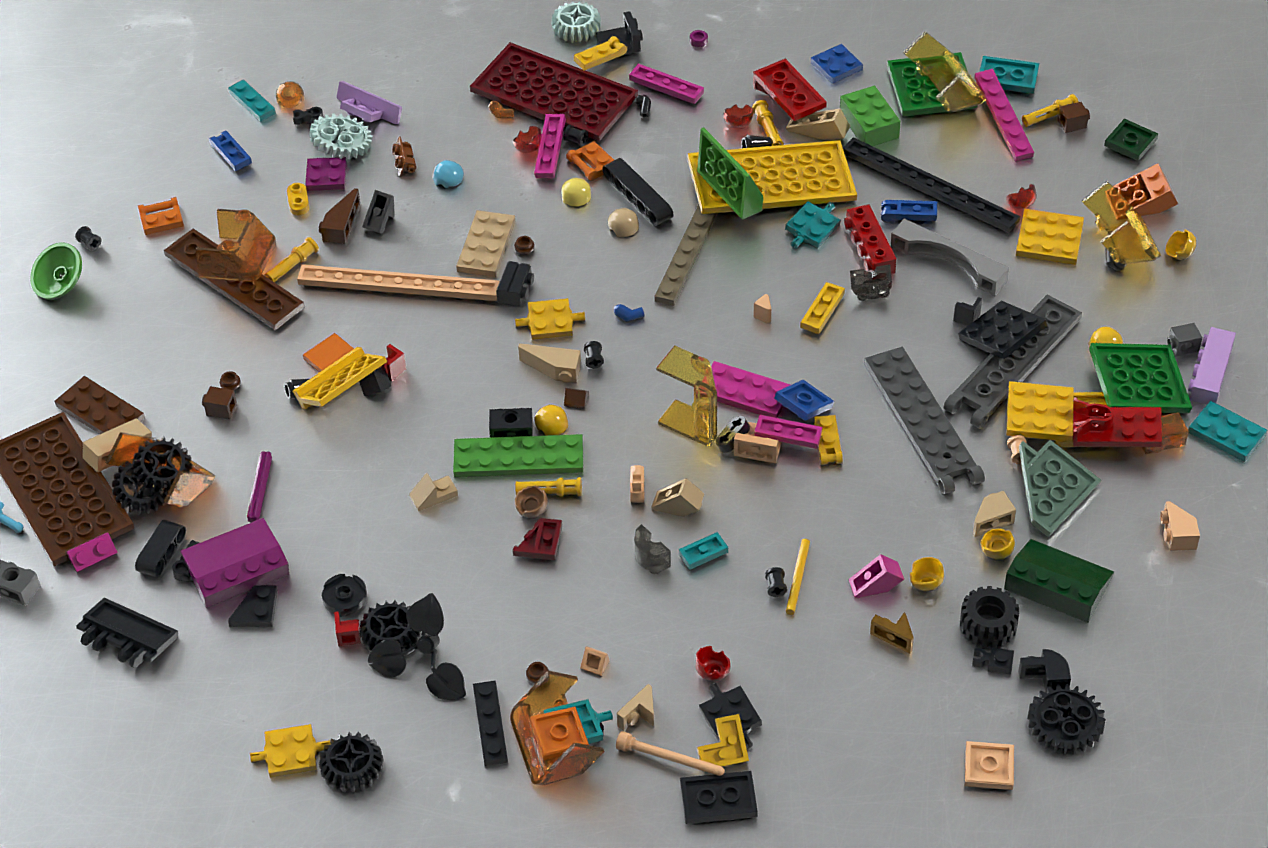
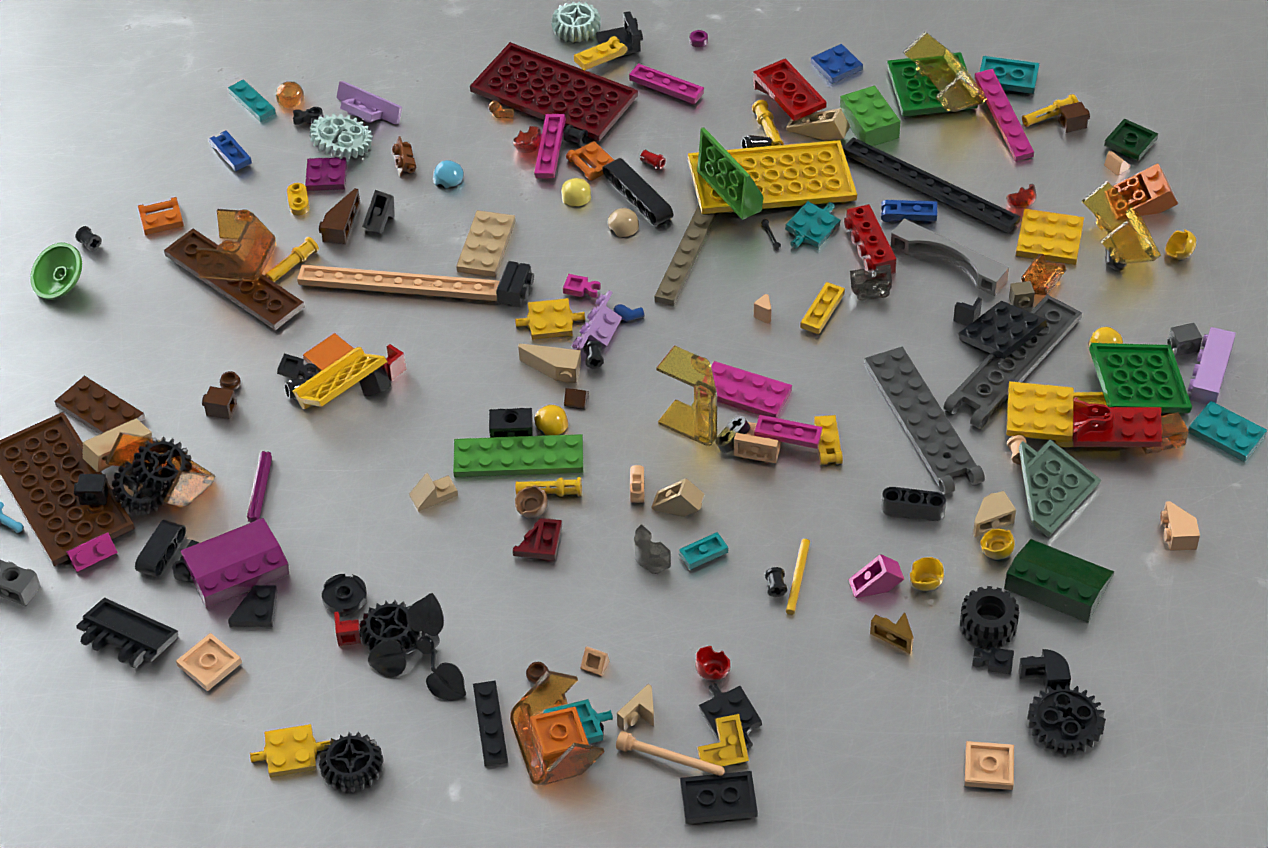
reddish brown plate [514,236,535,254] -> none
black arm [636,95,651,117] -> none
clear red hair [723,104,754,129] -> none
blue plate [774,380,834,421] -> none
none -> black brick [74,474,110,505]
none -> light nougat plate [176,633,242,691]
none -> black plate [277,353,317,379]
none -> dark pink plate [563,274,601,298]
none -> lavender bracket [571,290,622,350]
none -> red pin [640,150,666,169]
none -> black hinge [761,219,781,251]
none -> black beam [881,487,946,521]
none -> dark tan plate [1009,281,1035,308]
none -> clear orange bracket [1021,254,1066,295]
none -> light nougat slope [1104,151,1130,175]

